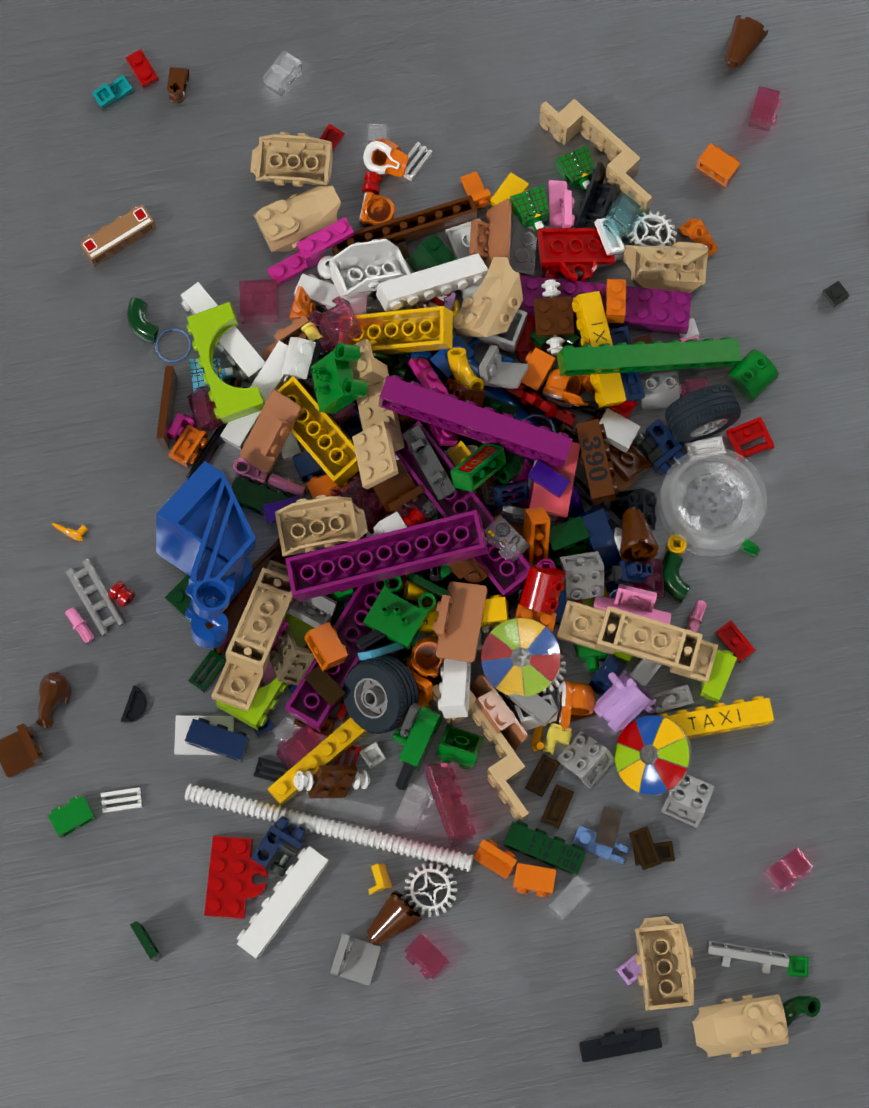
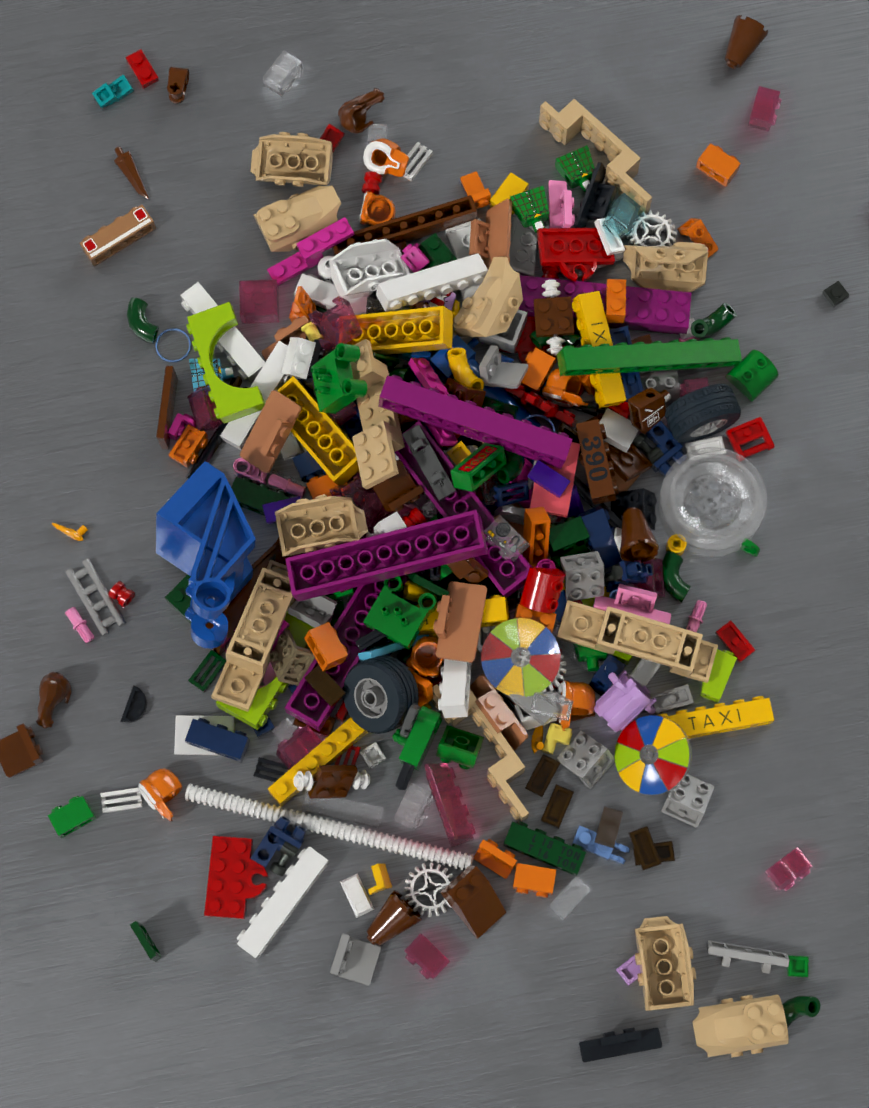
none -> reddish brown bar [114,147,150,200]
none -> orange piece [138,769,182,821]
none -> reddish brown piece [338,88,385,133]
none -> white tile [340,873,375,918]
none -> dark pink bracket [400,243,430,273]
none -> reddish brown slope [440,866,507,939]
none -> clear slope [530,691,573,721]
none -> reddish brown torso [627,388,671,434]
none -> dark green cylinder [691,303,737,338]

